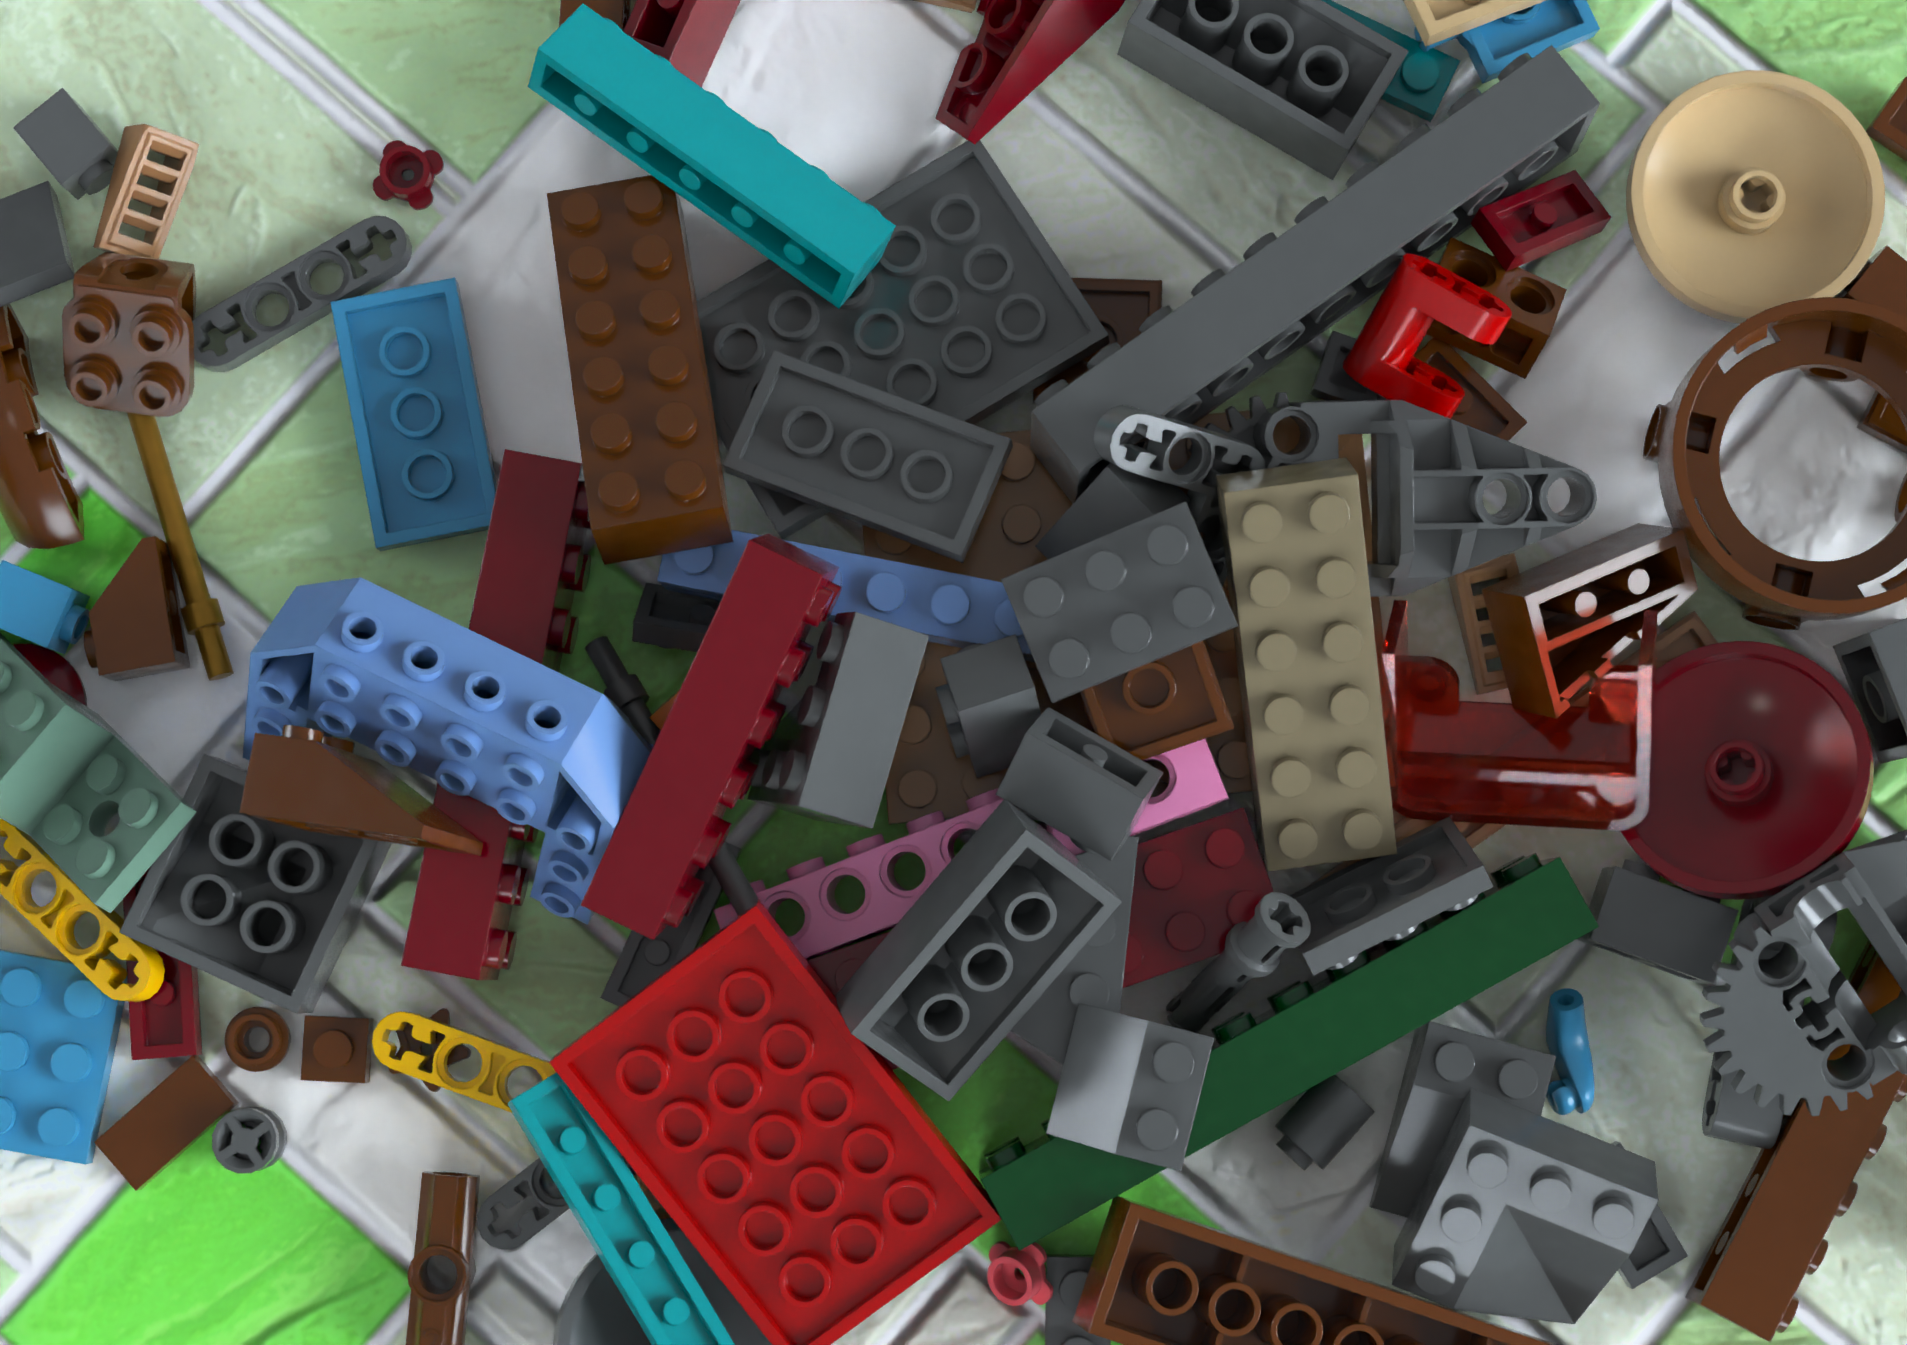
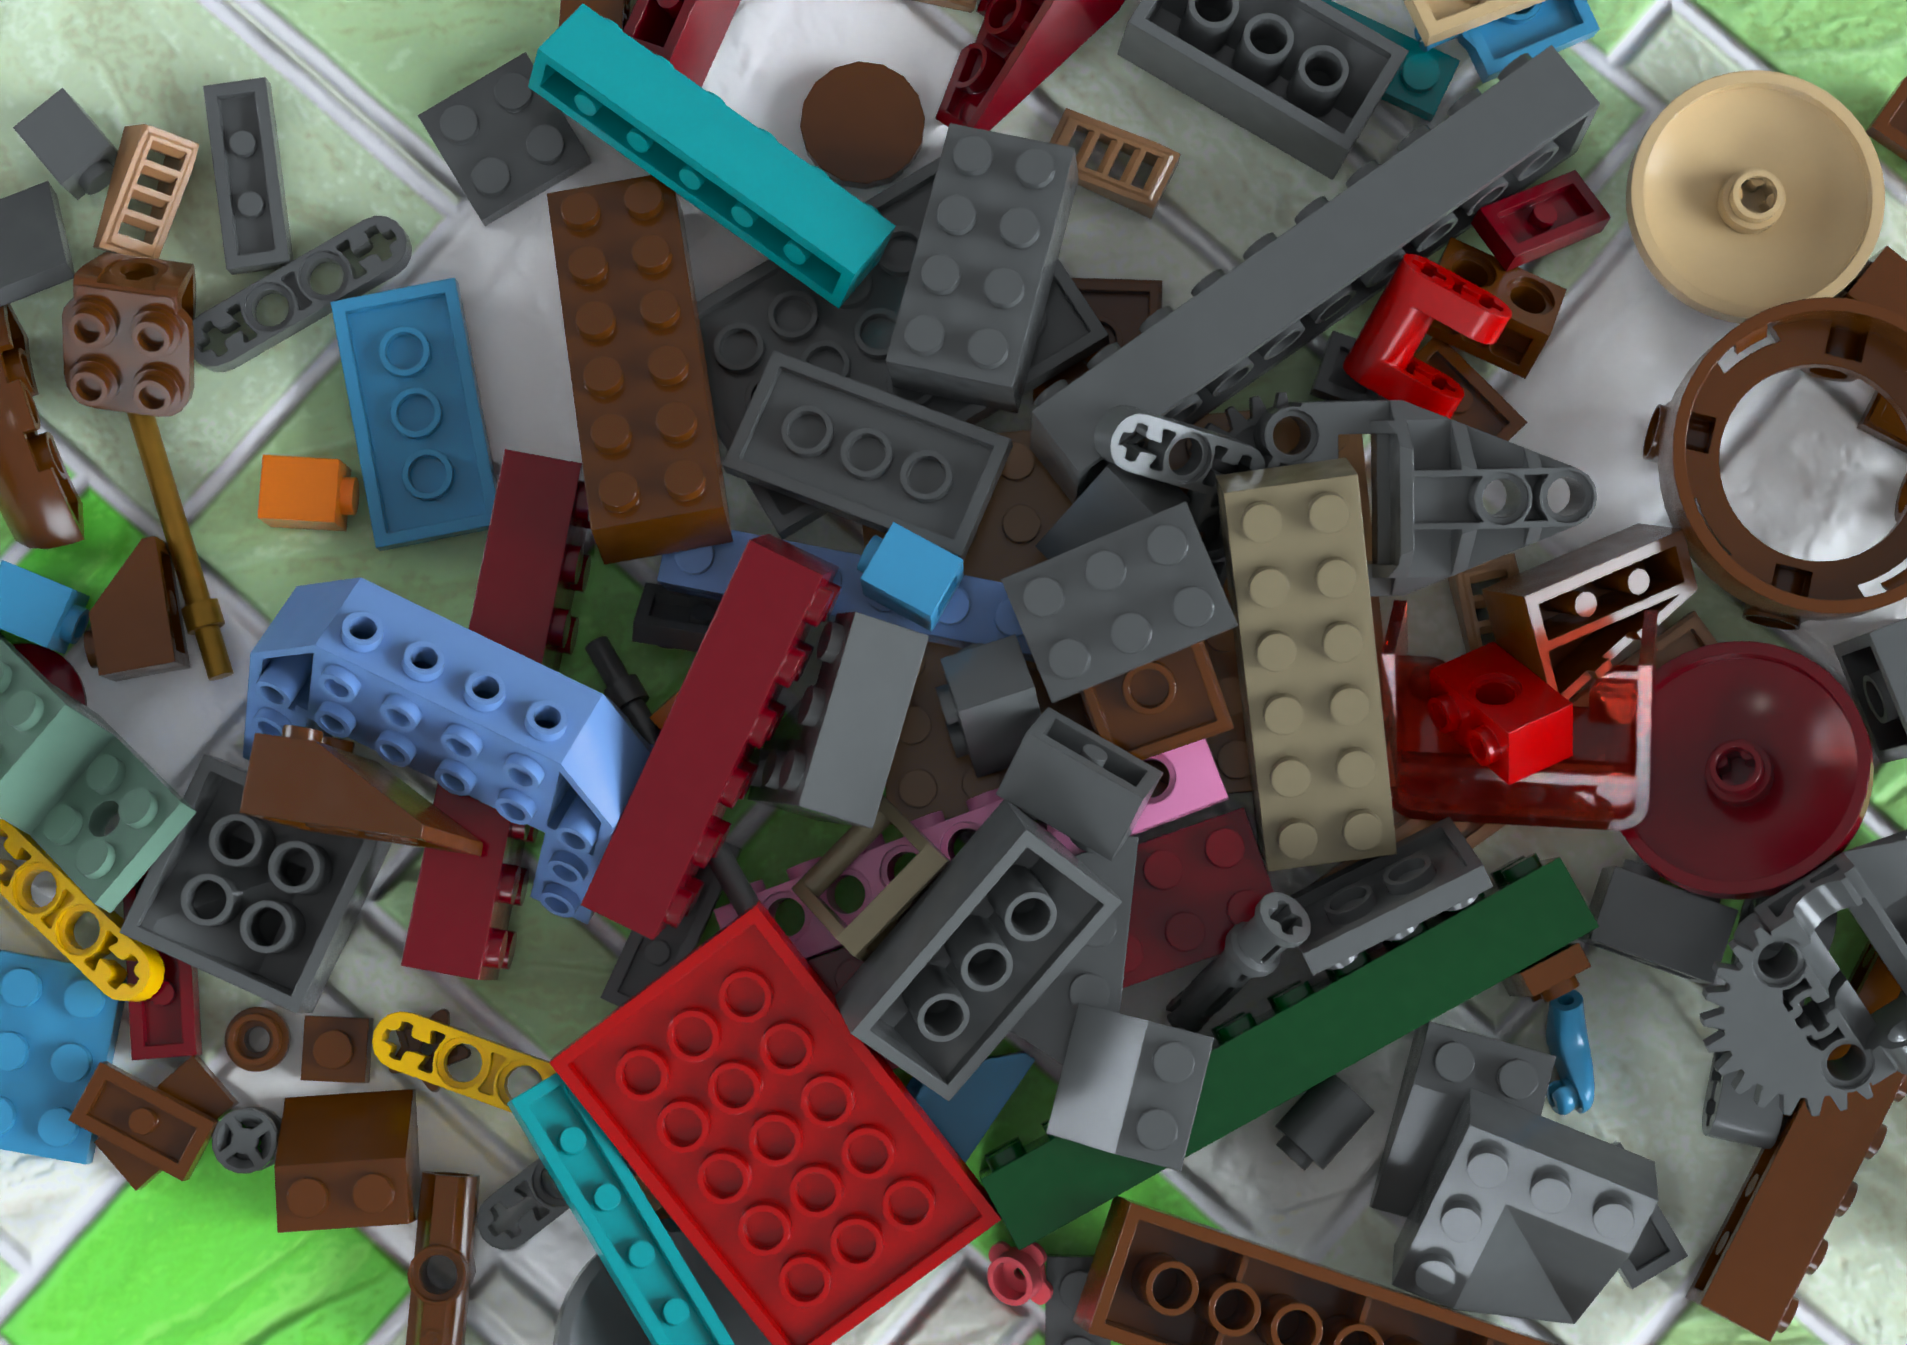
dark red plate [373,140,444,210] -> none
none -> reddish brown plate [68,1061,219,1181]
none -> dark grey plate [203,77,293,275]
none -> orange brick [257,455,359,531]
none -> reddish brown slope [274,1089,421,1233]
none -> dark grey plate [418,52,592,226]
none -> dark tan tile [791,795,951,962]
none -> reddish brown tile [800,61,925,189]
none -> dark azure brick [857,522,964,632]
none -> dark grey brick [886,123,1079,413]
none -> dark azure slope [906,1051,1035,1163]
none -> medium nougat slope [1049,108,1181,219]
none -> red brick [1428,642,1573,785]
none -> reddish brown plate [1502,943,1592,1002]

